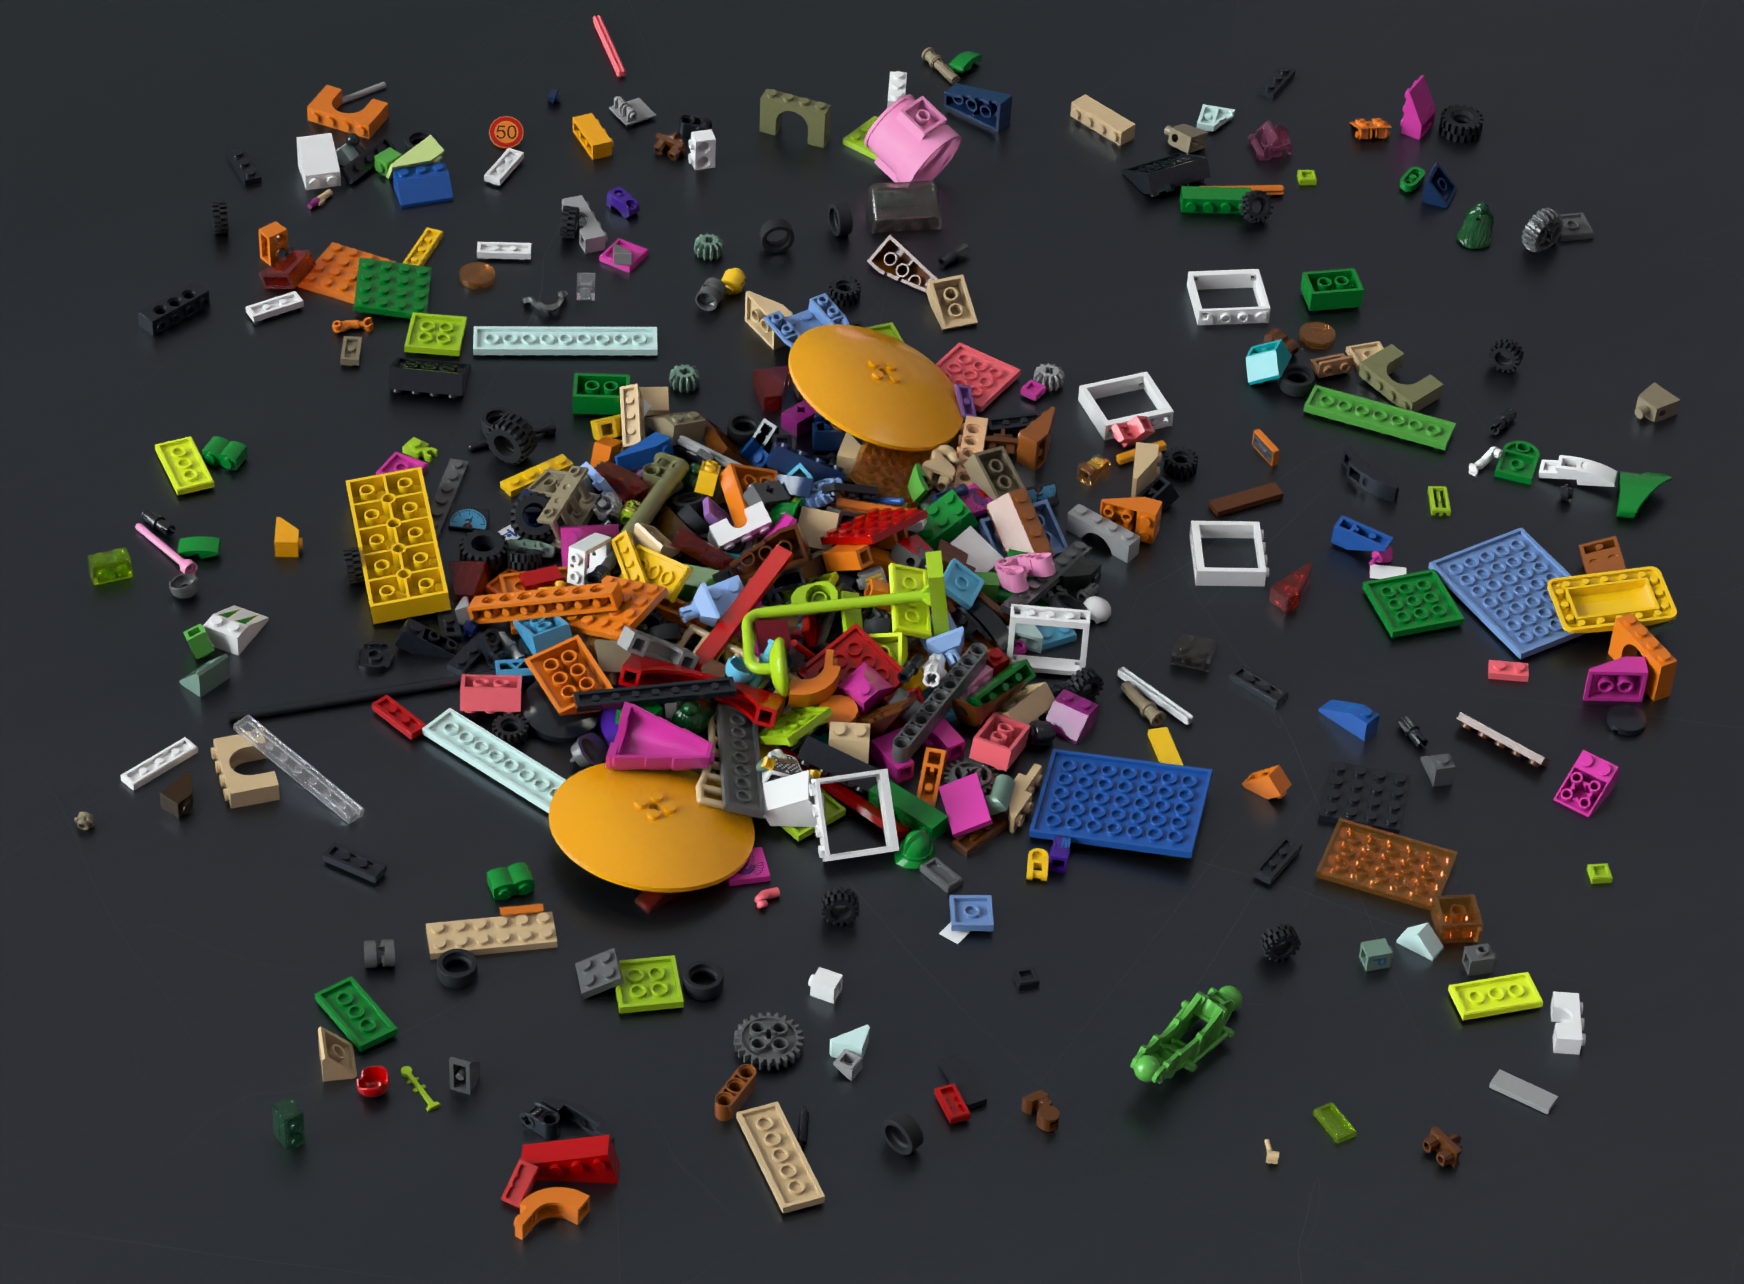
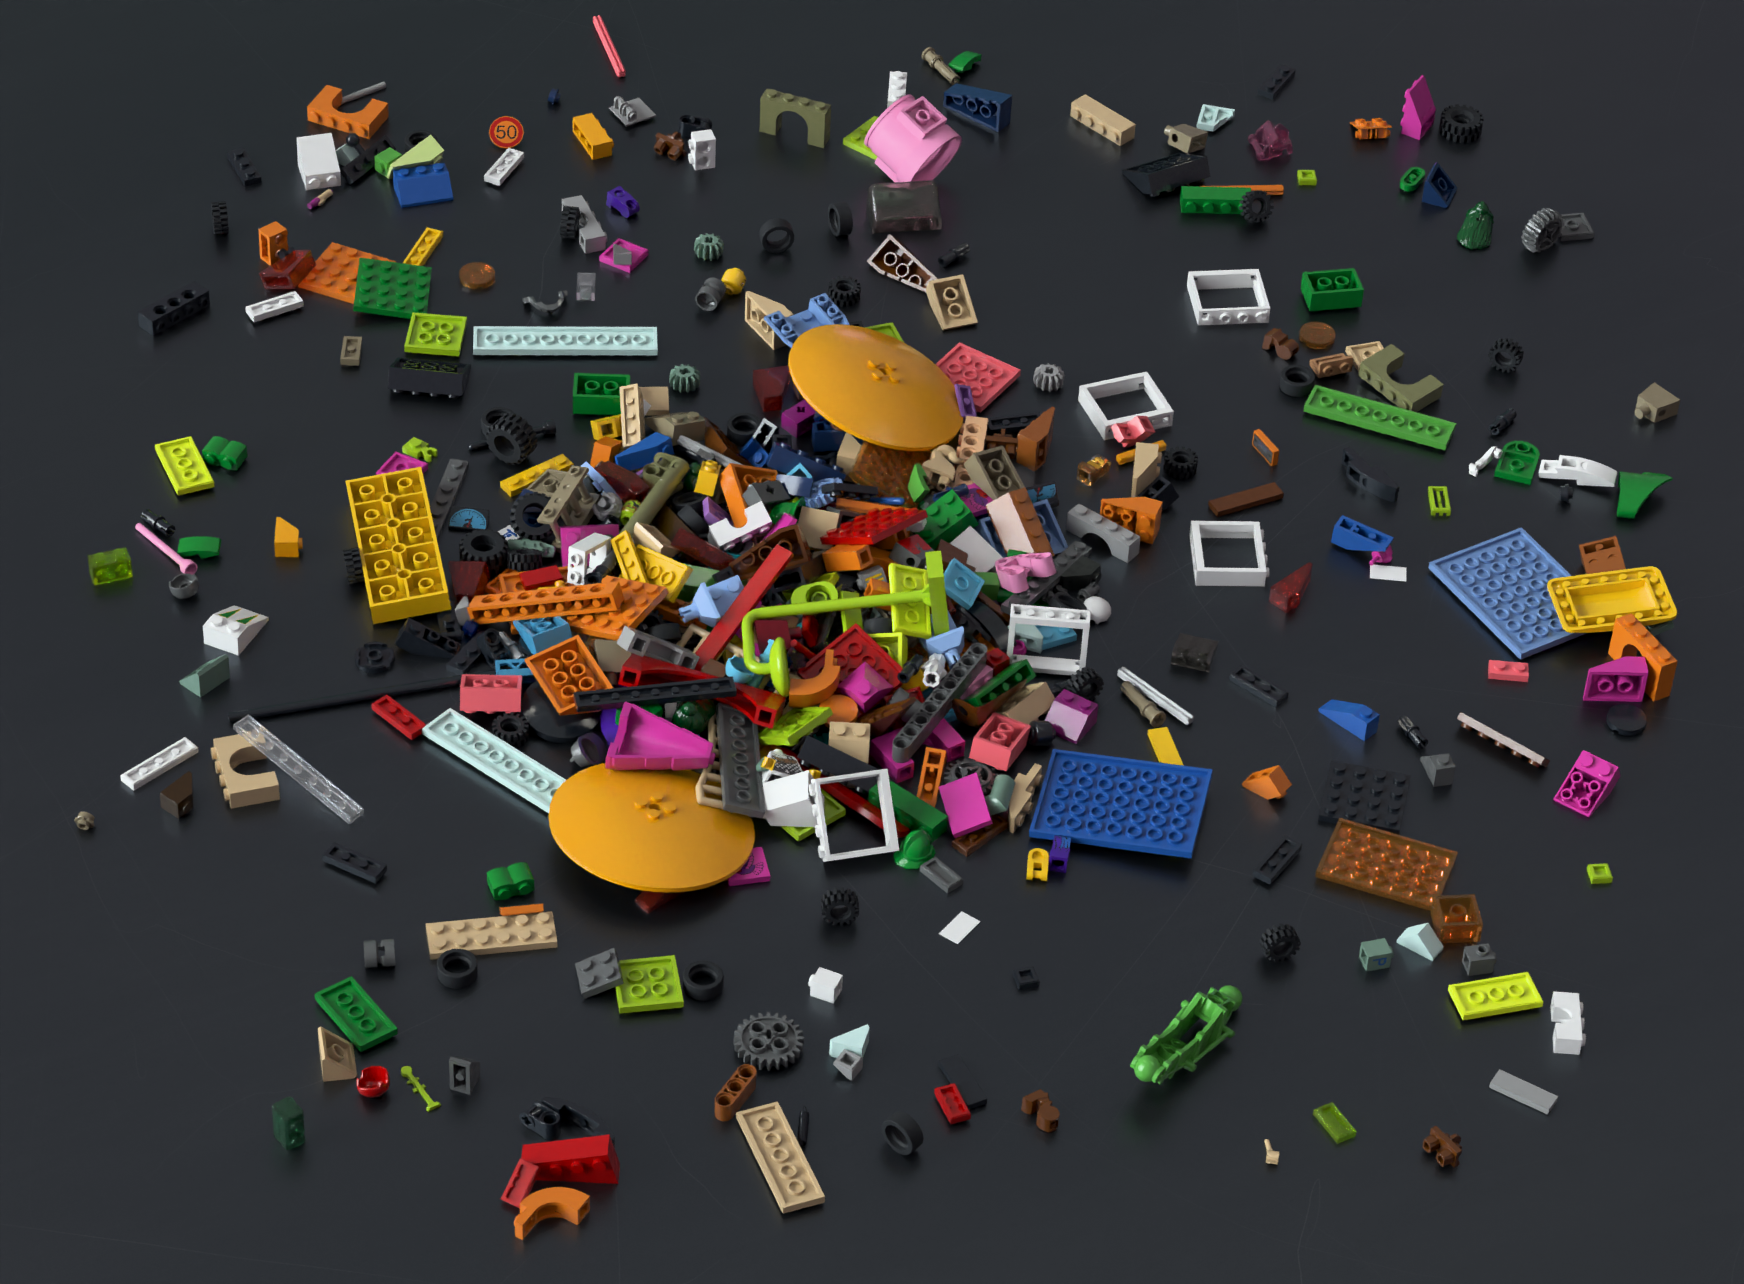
bright green brick [183,623,215,659] -> none
orange arm [332,317,374,334] -> none
white plate [477,242,531,260] -> none
coral arm [754,887,780,909] -> none
medium blue plate [949,895,994,931] -> none
dark pink plate [1020,379,1046,401] -> none
slope [1246,339,1292,385] -> none
green plate [1362,569,1464,638] -> none

